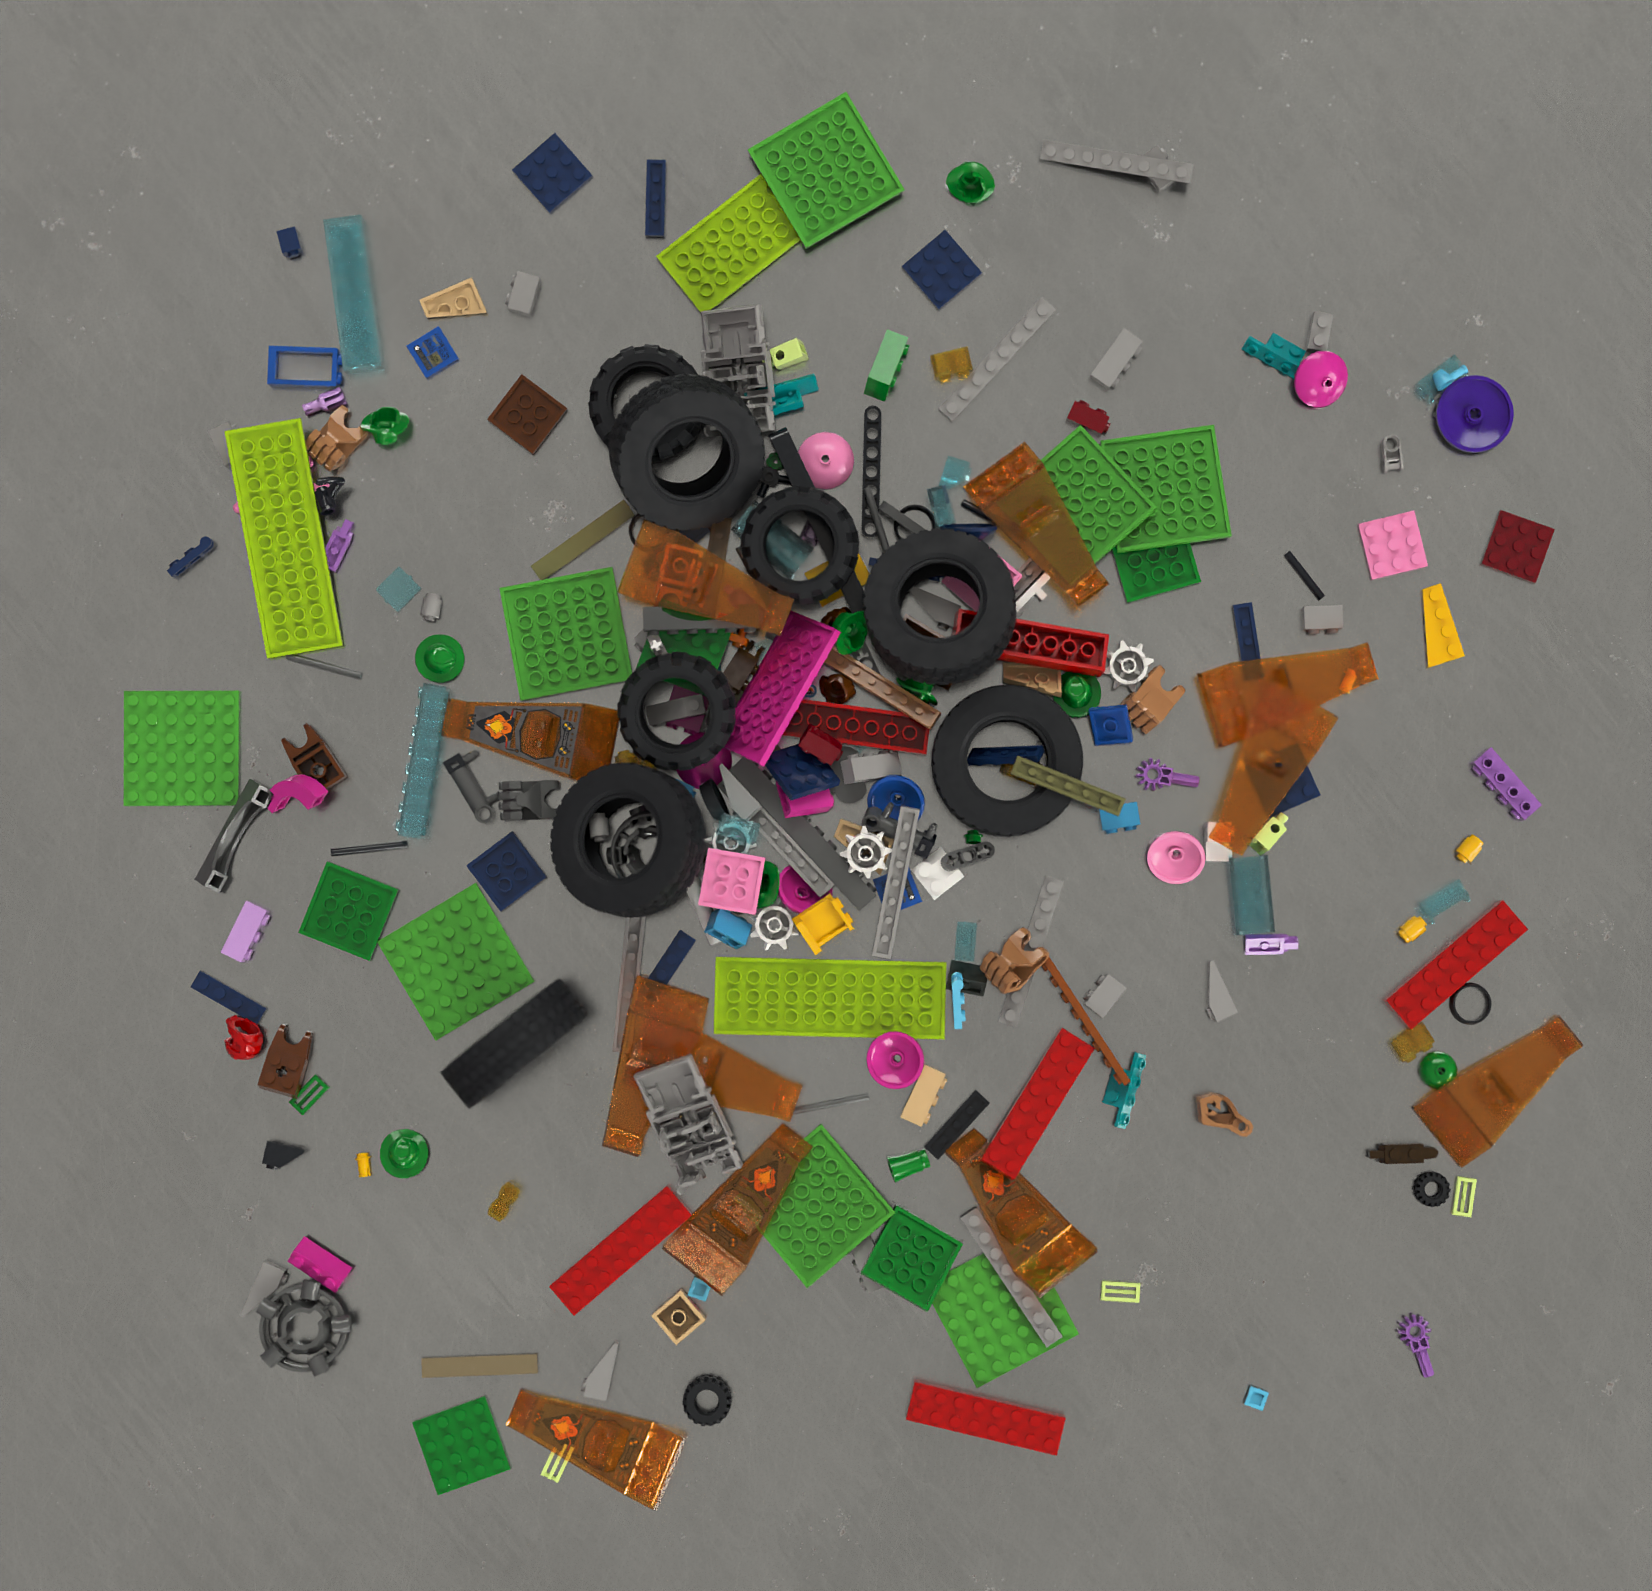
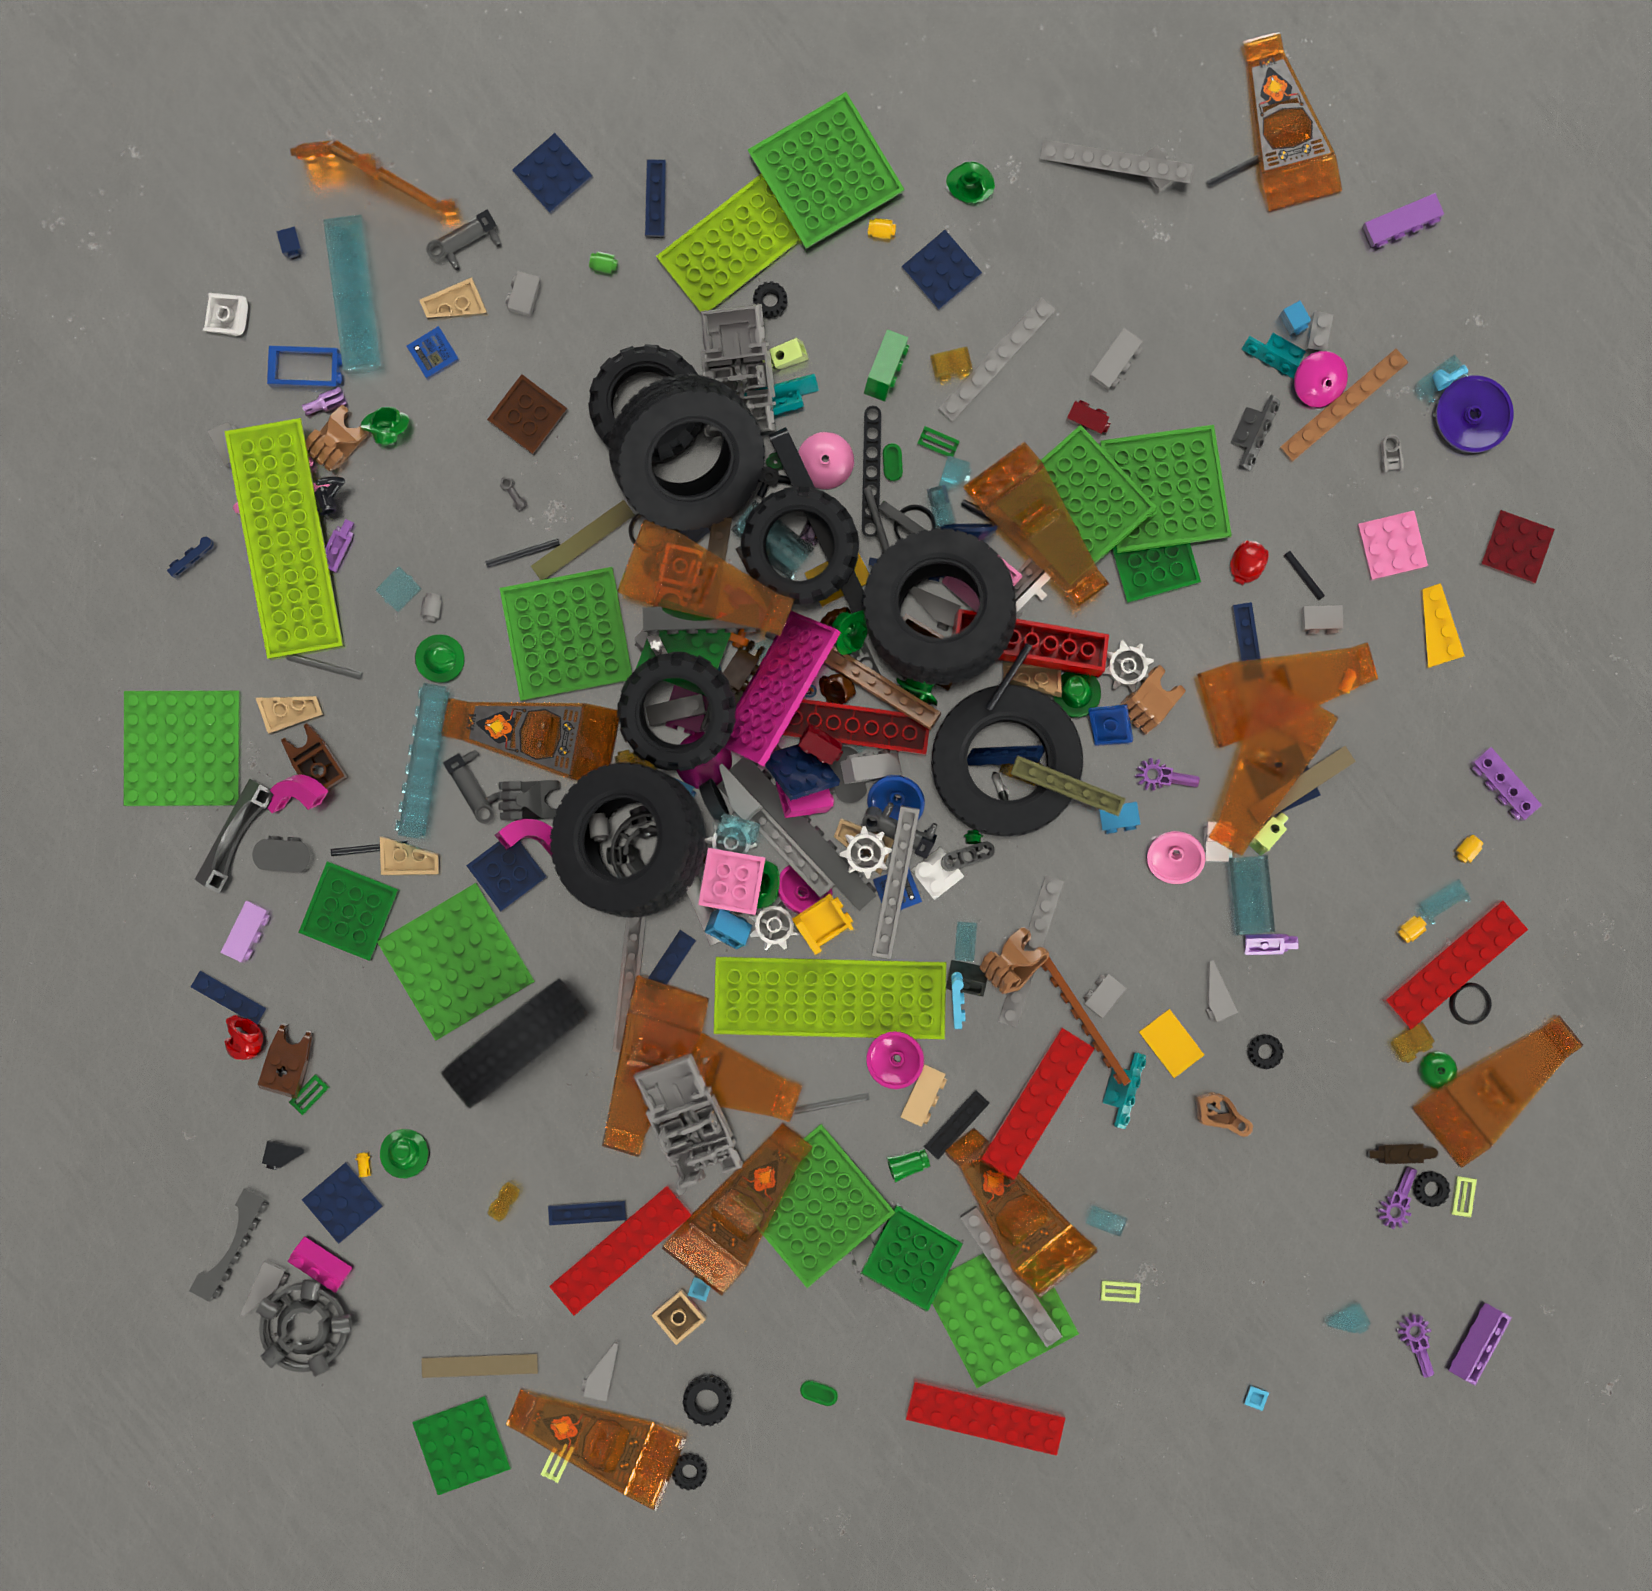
none -> dark grey arch [189,1187,267,1302]
none -> white slope [203,293,248,336]
none -> dark grey brick [252,836,313,873]
none -> tan wing [256,696,323,734]
none -> clear orange wing [290,140,458,214]
none -> dark blue plate [302,1162,383,1244]
none -> tan wing [380,836,439,875]
none -> dark grey piece [426,209,501,269]
none -> black bar [485,538,560,568]
none -> dark pink arch [495,819,553,856]
none -> flat silver bar [499,476,528,511]
none -> dark blue plate [548,1200,627,1226]
none -> bright green brick [589,252,618,274]
none -> black tyre [672,1454,707,1491]
none -> black tyre [753,281,787,318]
none -> green tile [800,1380,838,1406]
none -> yellow brick [868,218,896,239]
none -> green tile [883,443,903,482]
none -> green tile [917,426,960,459]
none -> black bar [985,643,1032,711]
none -> white piece [992,772,1009,801]
none -> clear light blue slope [1084,1204,1127,1236]
none -> yellow tile [1139,1009,1204,1078]
none -> black bar [1206,147,1276,188]
none -> red helmet [1230,540,1269,585]
none -> dark grey bracket [1232,394,1280,471]
none -> clear orange wing [1242,32,1342,210]
none -> black tyre [1248,1034,1284,1069]
none -> dark tan tile [1249,746,1356,825]
none -> dark azure brick [1279,301,1311,336]
none -> medium nougat plate [1280,348,1409,462]
none -> clear light blue slope [1324,1302,1371,1334]
none -> medium lavender brick [1362,193,1444,248]
none -> medium lavender gear [1378,1167,1417,1229]
none -> medium lavender brick [1448,1303,1512,1385]

